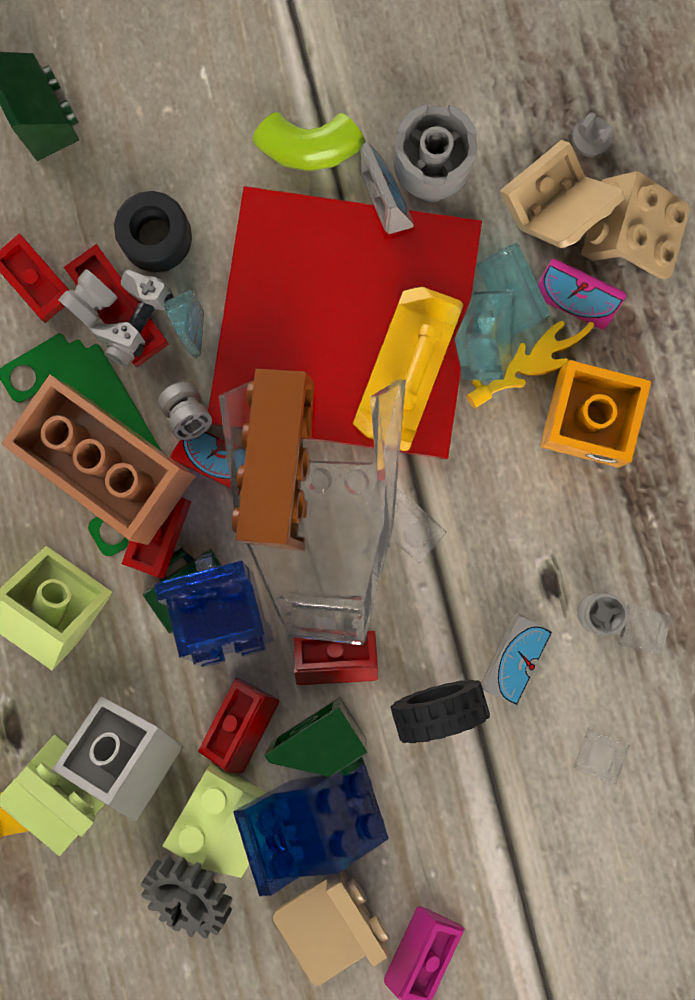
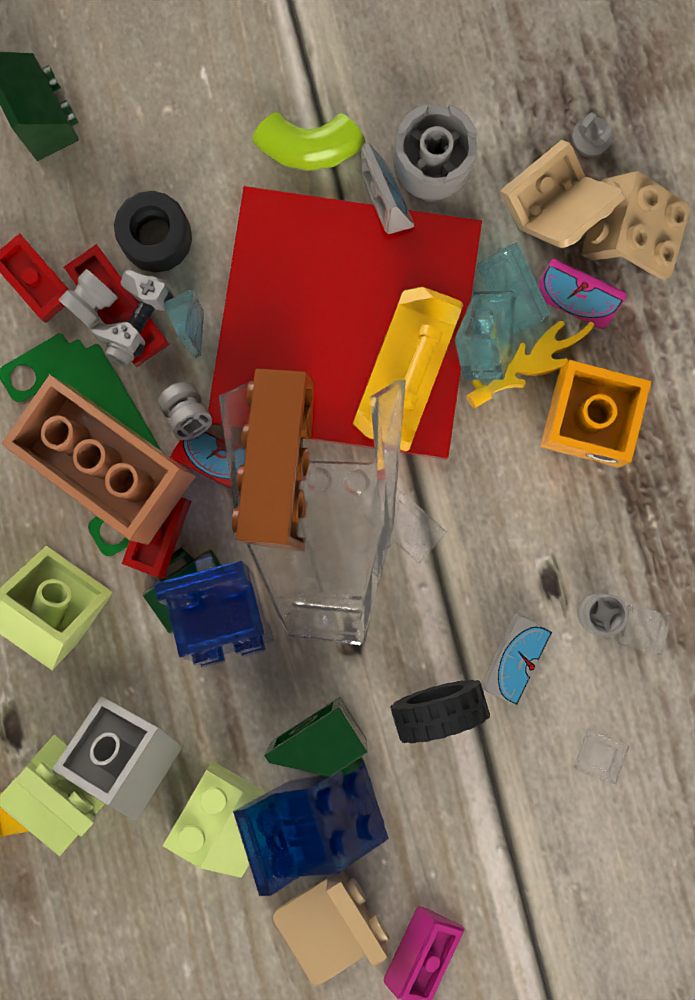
dark grey gear [141,856,233,938] -> none
red slope [198,677,280,774] -> none
red slope [294,630,378,685] -> none

